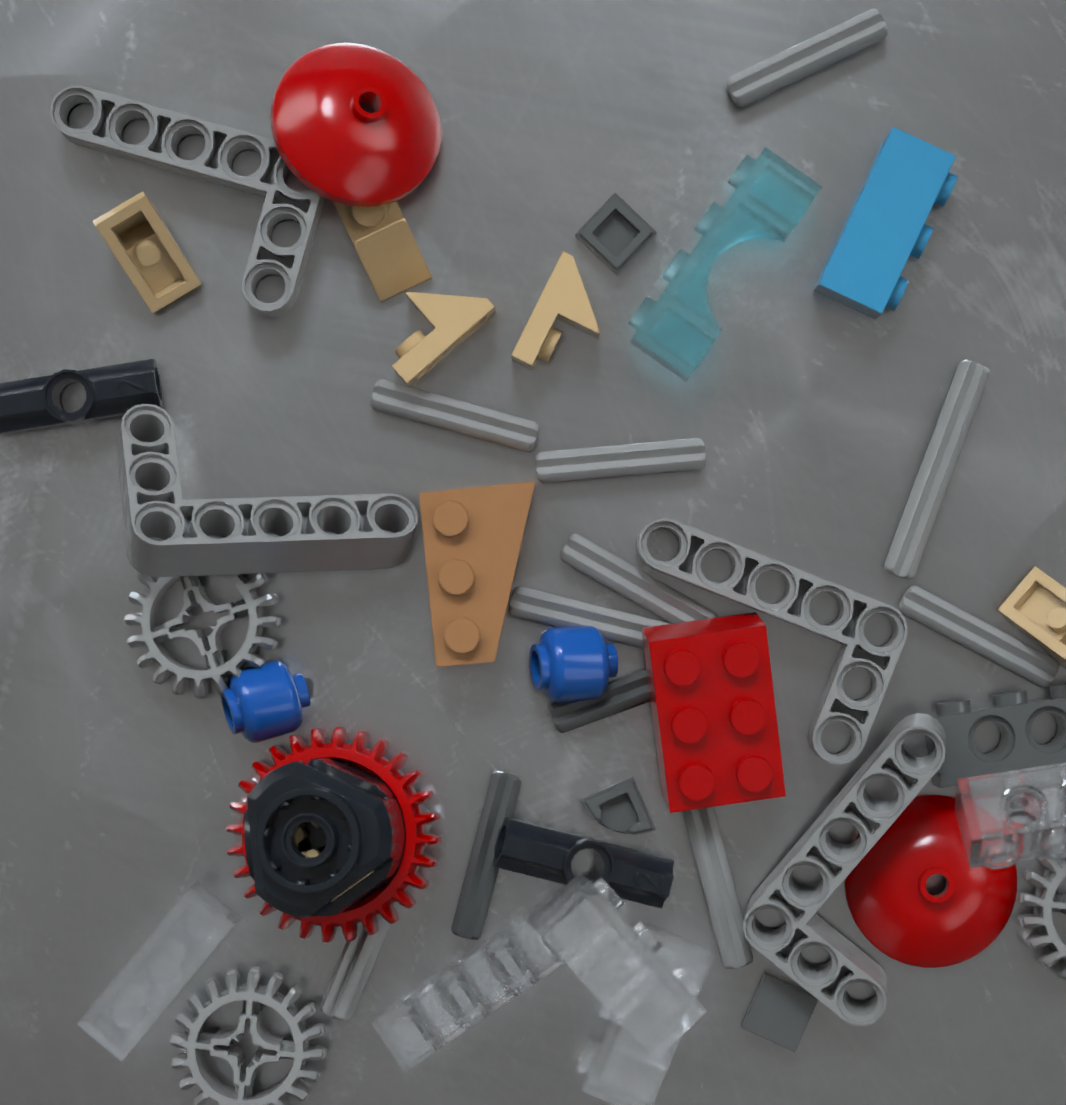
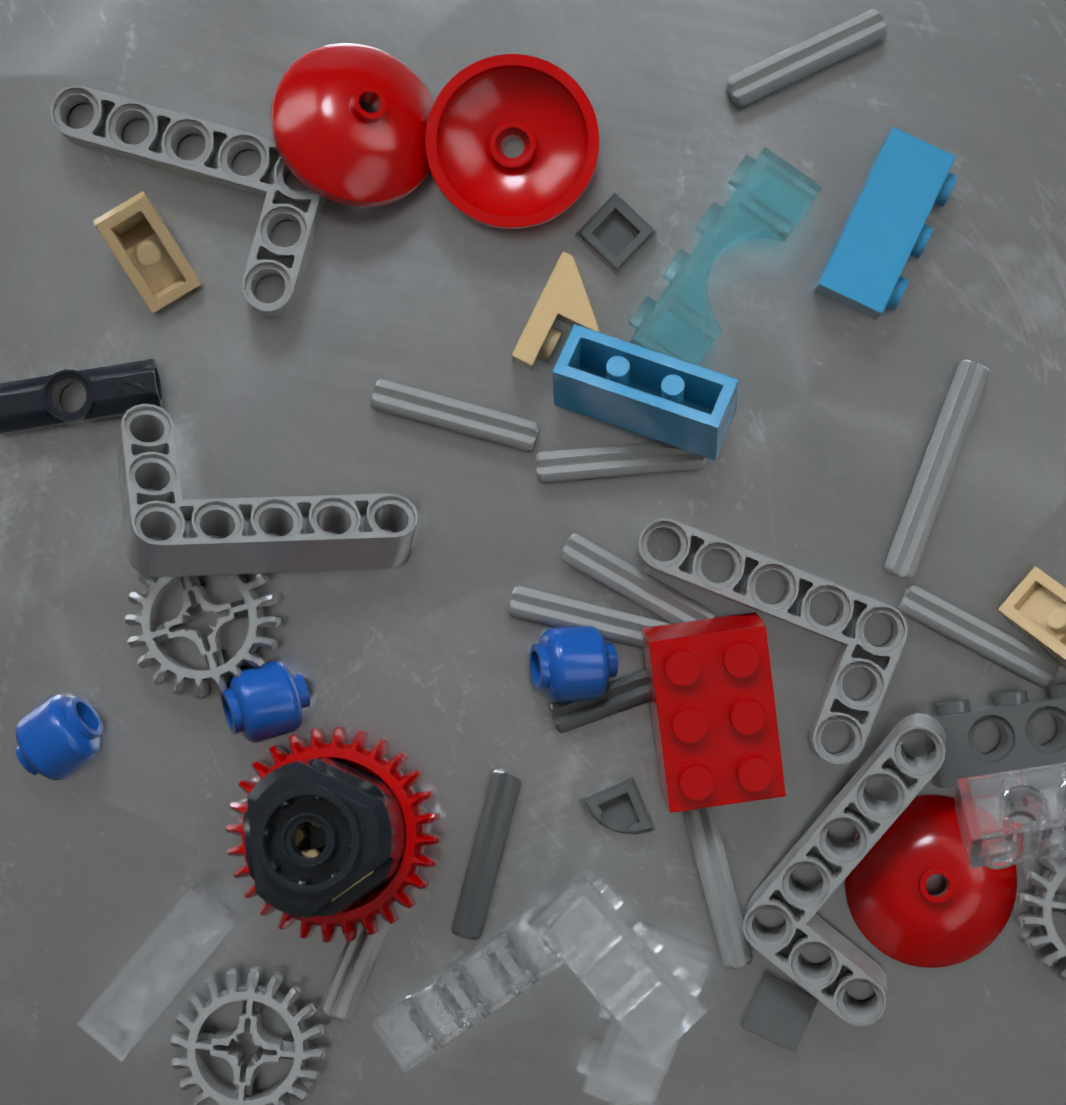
tan slope [333,201,432,302] -> none
tan slope [392,292,496,387] -> none
medium nougat wedge [419,481,535,668] -> none
black piece [493,817,674,909] -> none
none -> blue head [16,695,103,781]
none -> red dish [425,54,600,229]
none -> dark azure brick [552,324,739,461]

